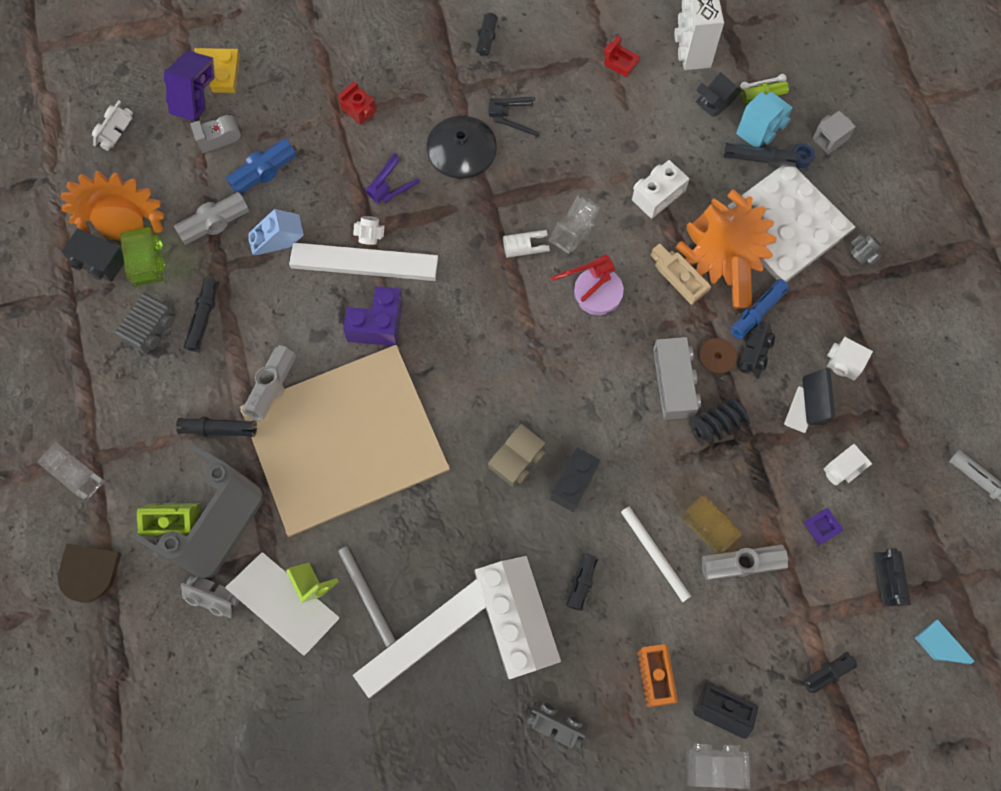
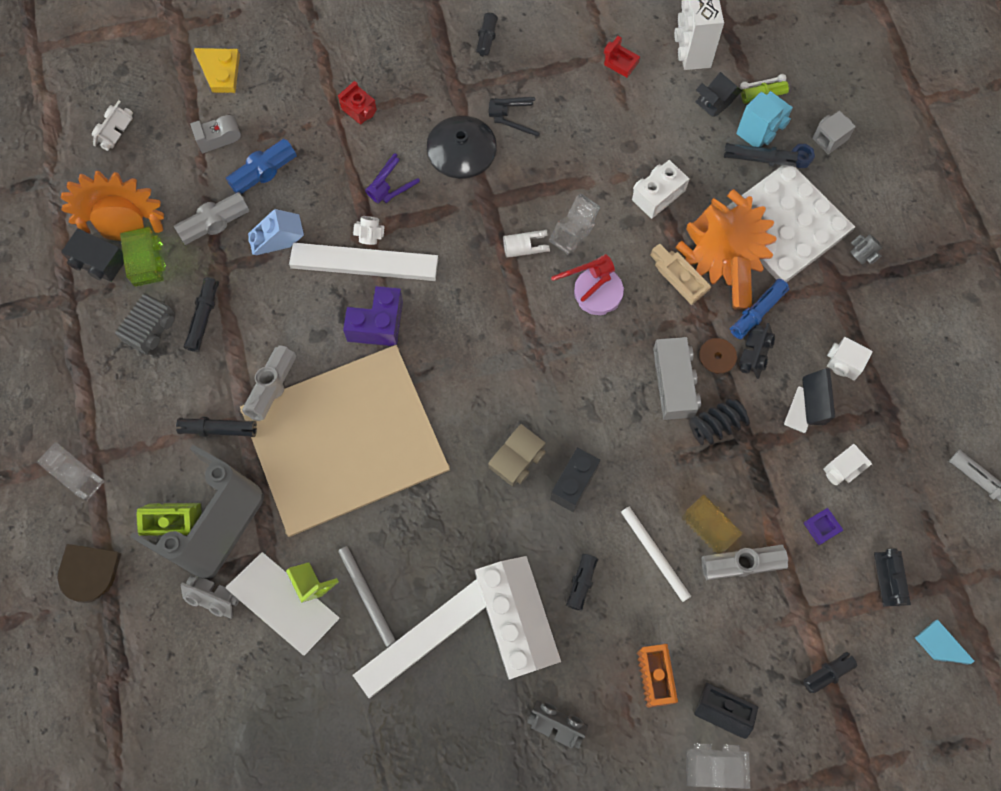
dark purple brick [163,50,215,121] -> none

